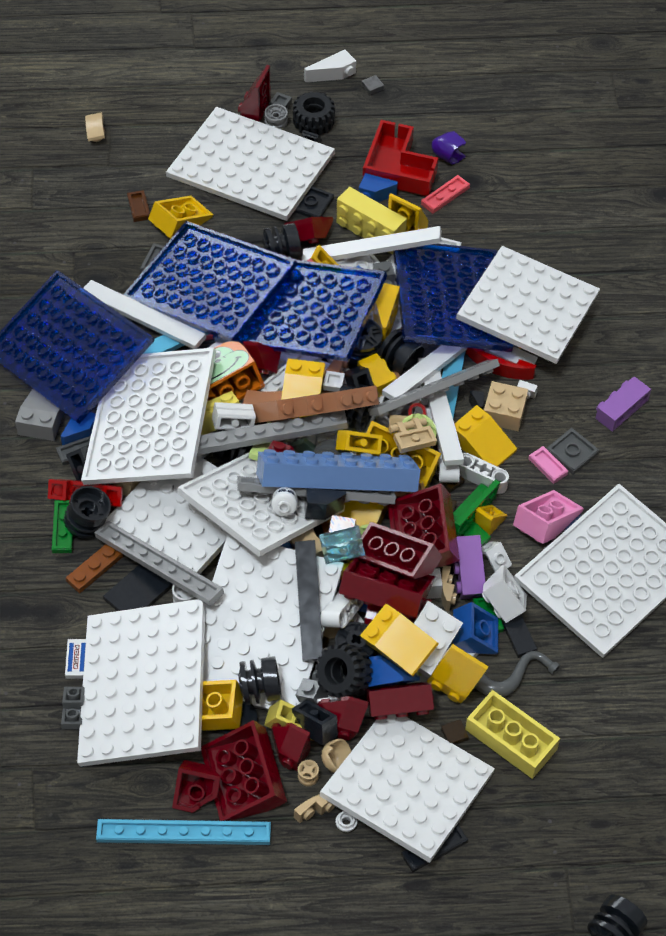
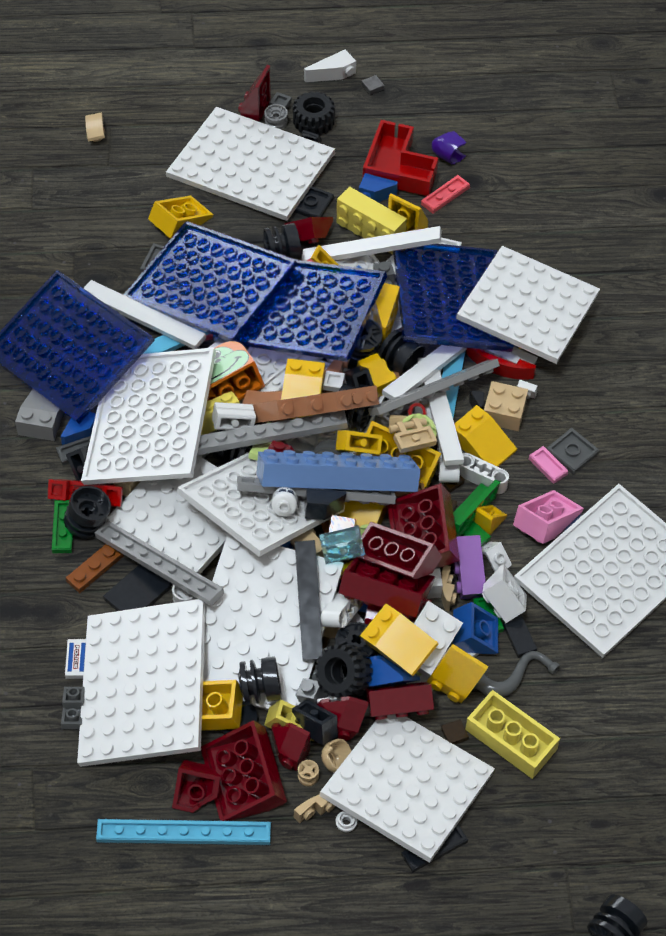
reddish brown tile [127,190,150,222] -> none
dark red slope [242,341,281,376] -> none
sand green tile [290,437,316,453] -> none
medium lavender brick [595,377,651,432] -> none

